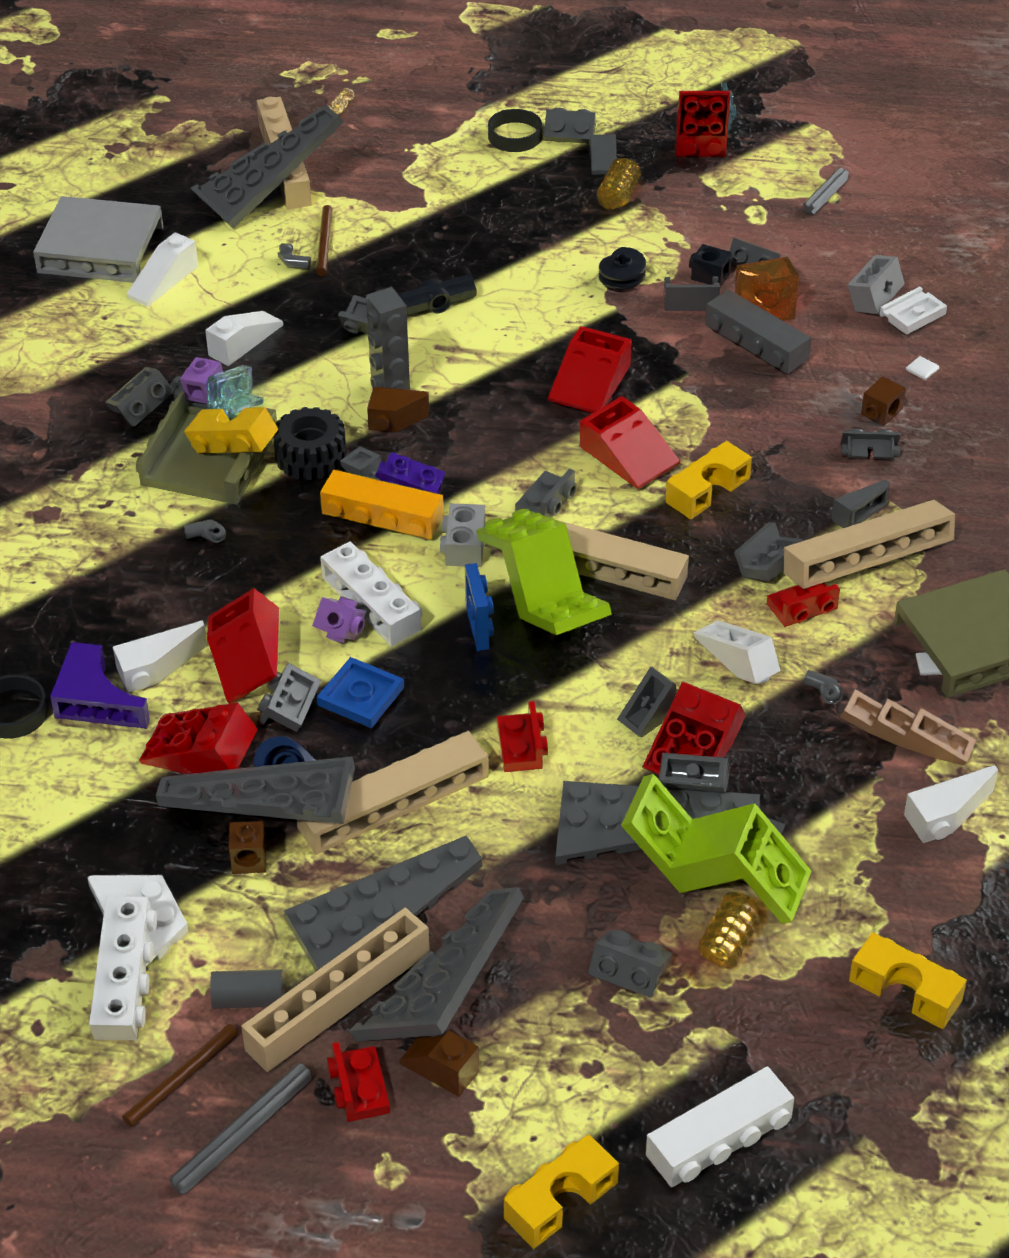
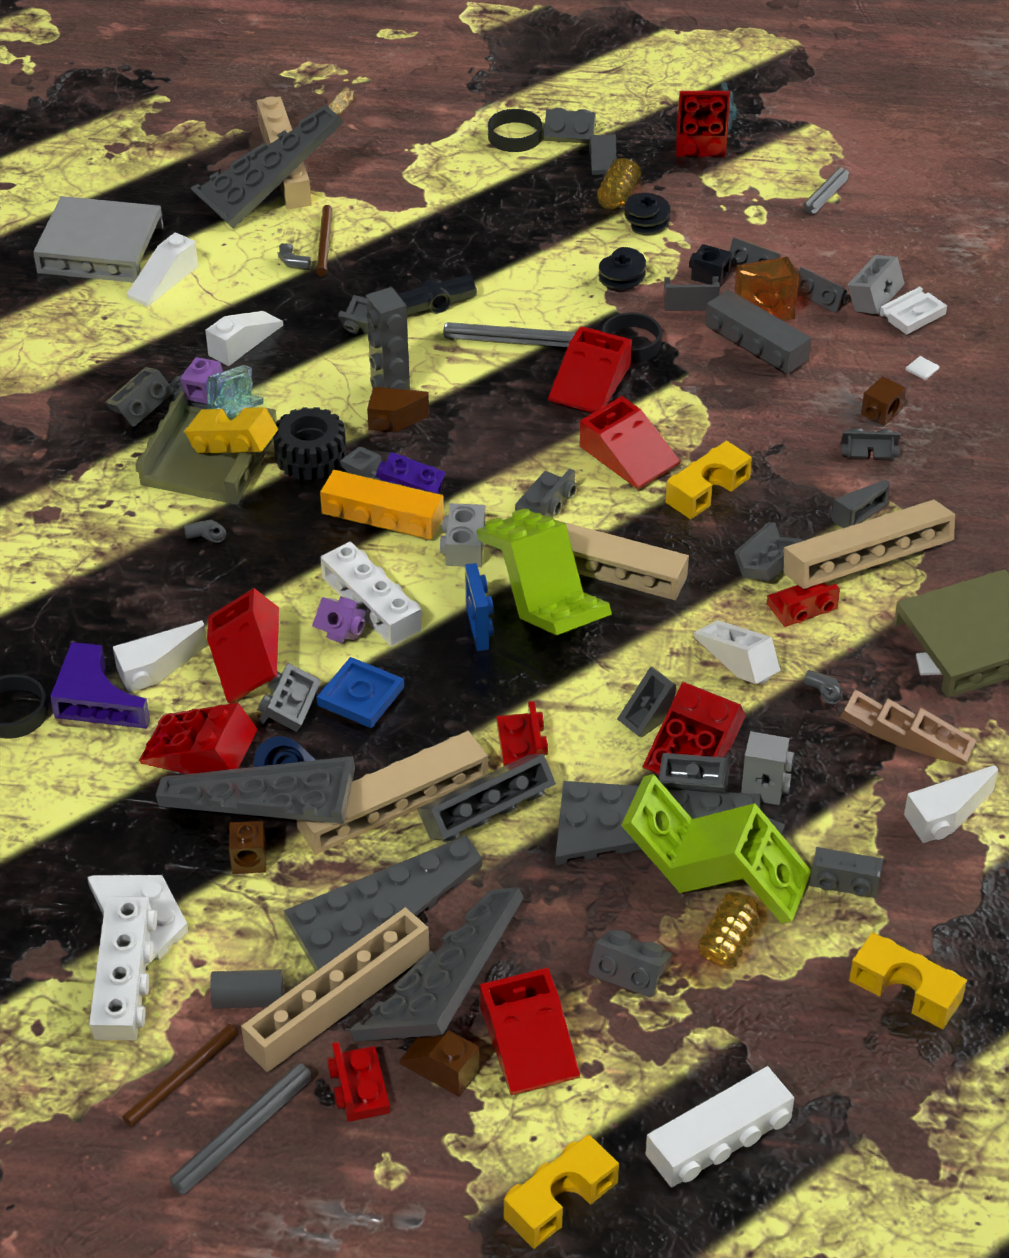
none -> dark grey brick [417,754,556,842]
none -> dark grey axle [443,322,576,348]
none -> red slope [480,967,580,1095]
none -> black tyre [602,312,662,363]
none -> black piece [624,193,671,235]
none -> light grey brick [741,731,794,805]
none -> dark grey hinge [793,267,850,313]
none -> dark grey bracket [809,847,883,898]

